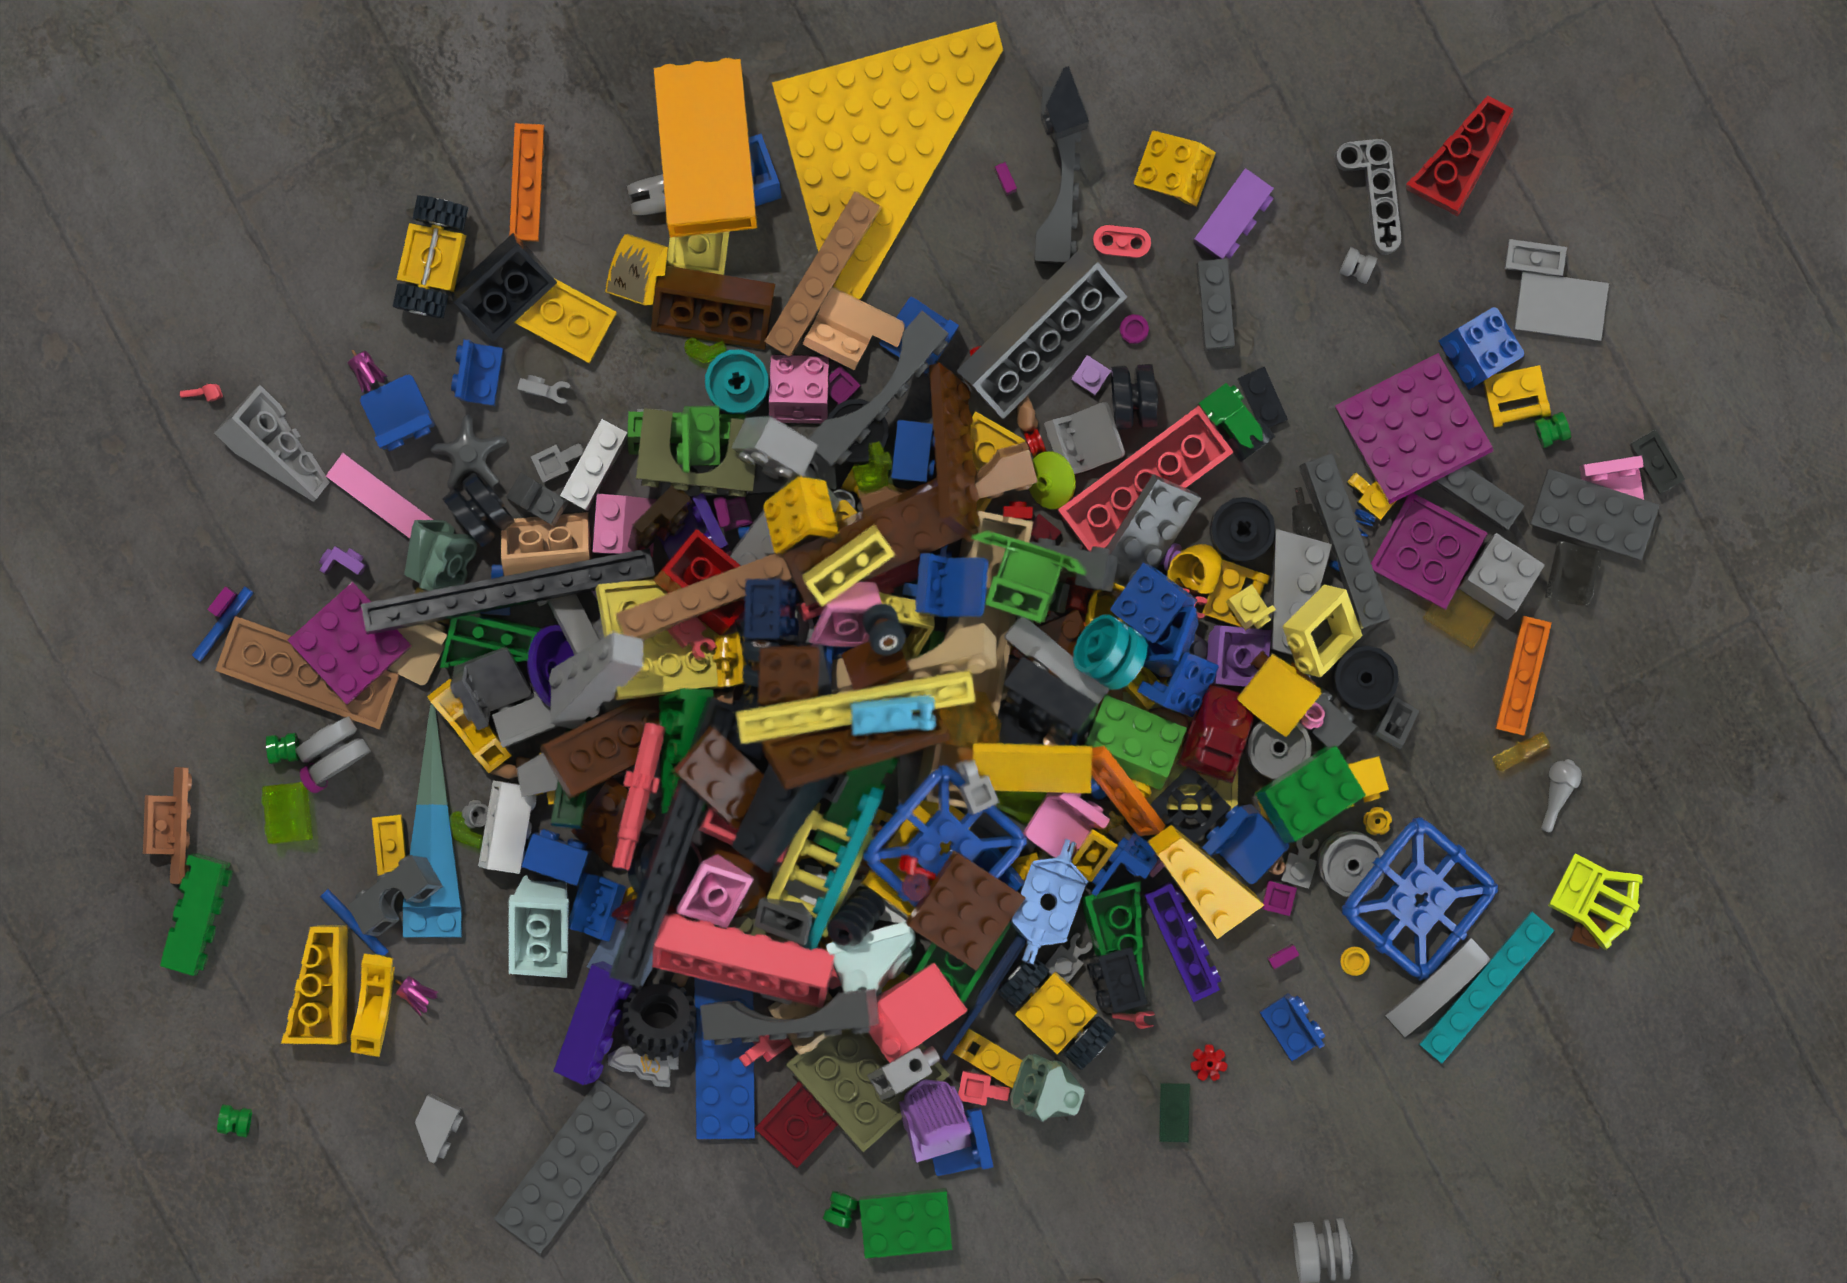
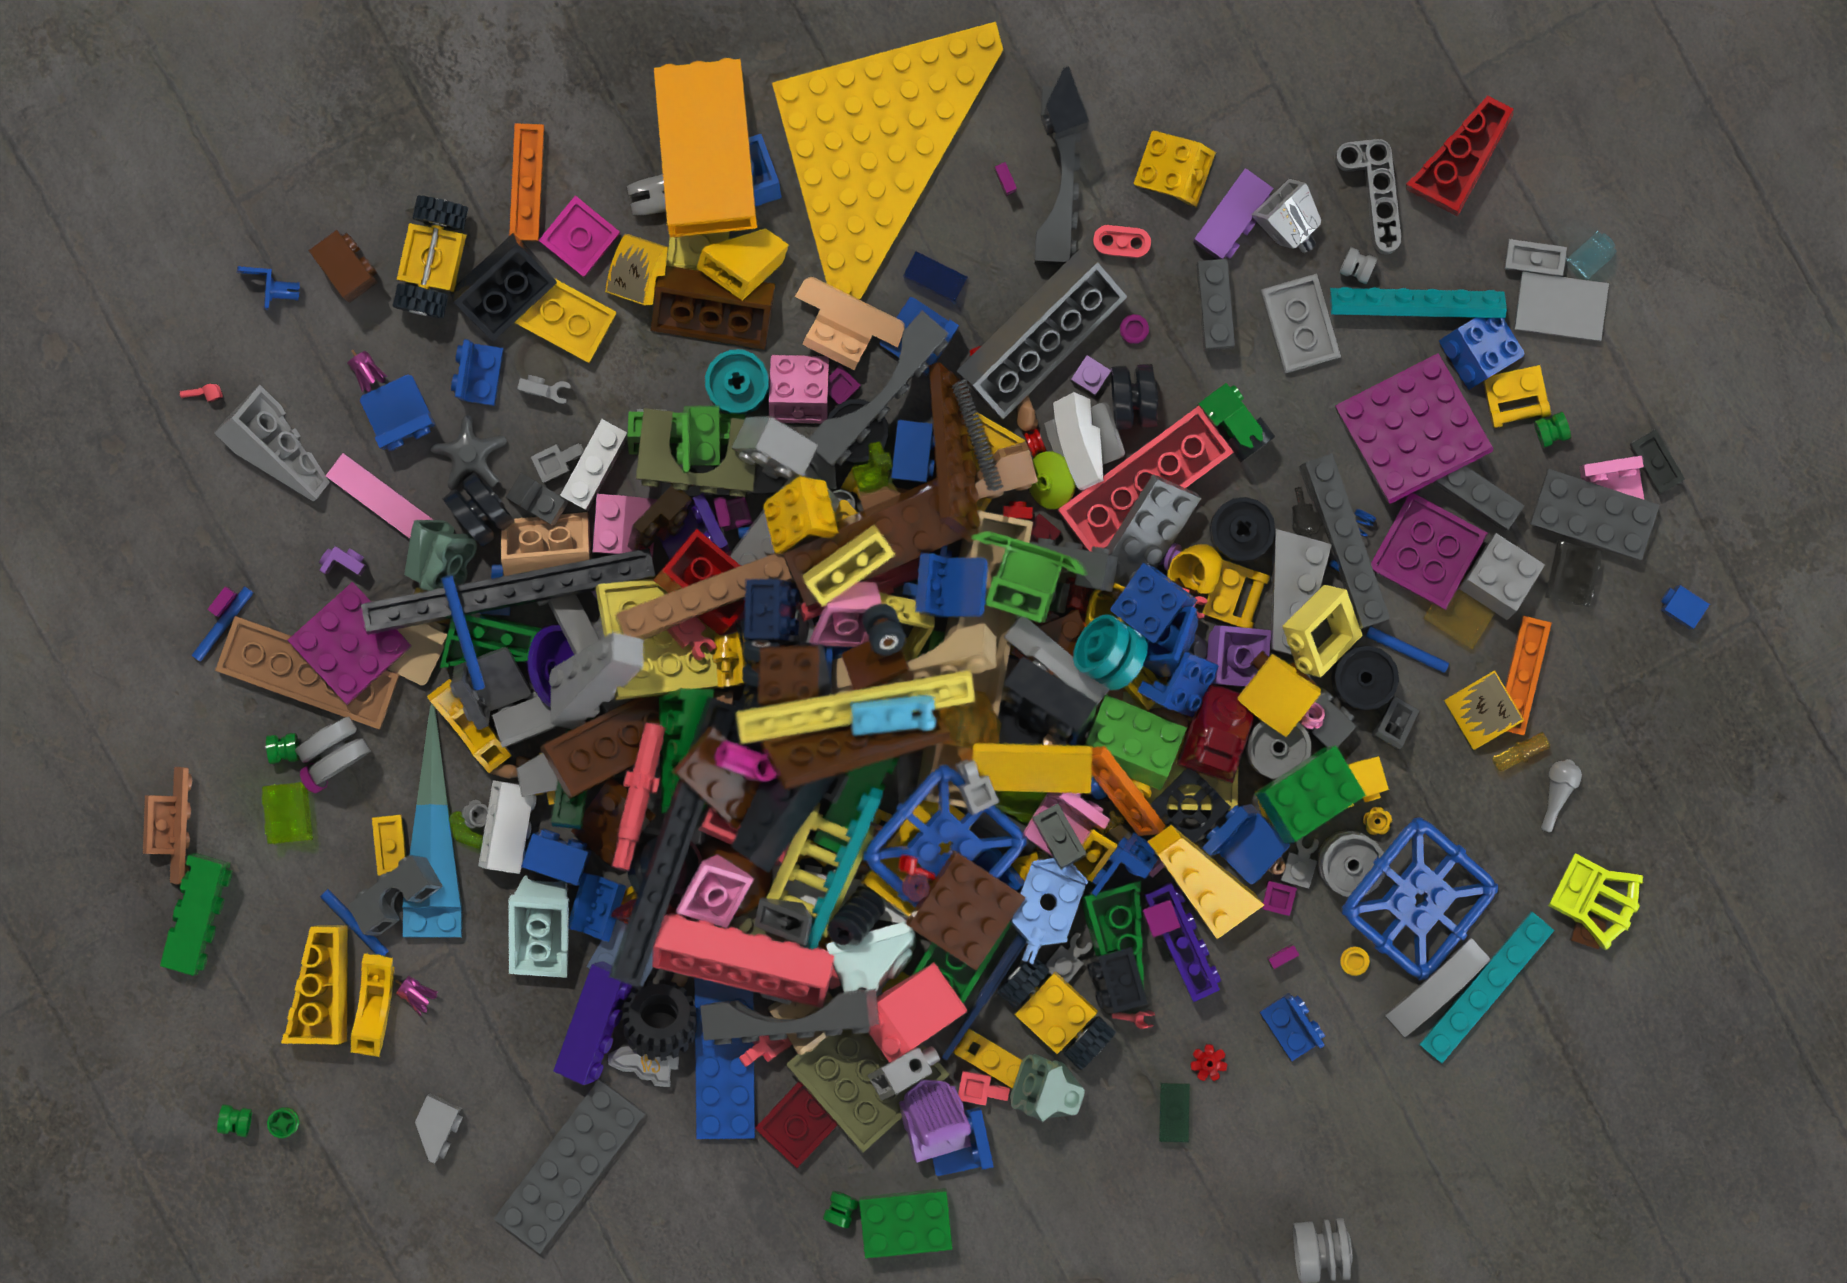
clear neon green arm [684,338,728,364] -> none
medium nougat arch [764,191,882,357] -> none
light yellow bracket [1226,585,1276,631] -> none
black plate [1238,366,1288,428] -> none
yellow plate [1347,473,1396,520] -> none
none -> blue bracket [237,266,300,310]
none -> green wheel [267,1107,300,1138]
none -> reddish brown brick [308,230,378,303]
none -> blue bar [441,575,485,691]
none -> dark pink plate [539,196,621,278]
none -> yellow slope [697,229,789,301]
none -> dark pink piece [715,741,776,781]
none -> clear blue slope [903,251,968,303]
none -> dark grey piece [951,379,1004,491]
none -> pearl dark grey plate [1032,804,1087,870]
none -> white slope [1053,392,1103,491]
none -> magenta tile [1143,900,1180,938]
none -> light grey torso [1251,179,1321,253]
none -> light grey tile [1260,273,1341,374]
none -> teal plate [1330,287,1507,318]
none -> blue bar [1365,626,1449,673]
none -> slope [1444,670,1525,750]
none -> clear light blue bracket [1567,231,1617,280]
none -> blue brick [1660,585,1710,629]

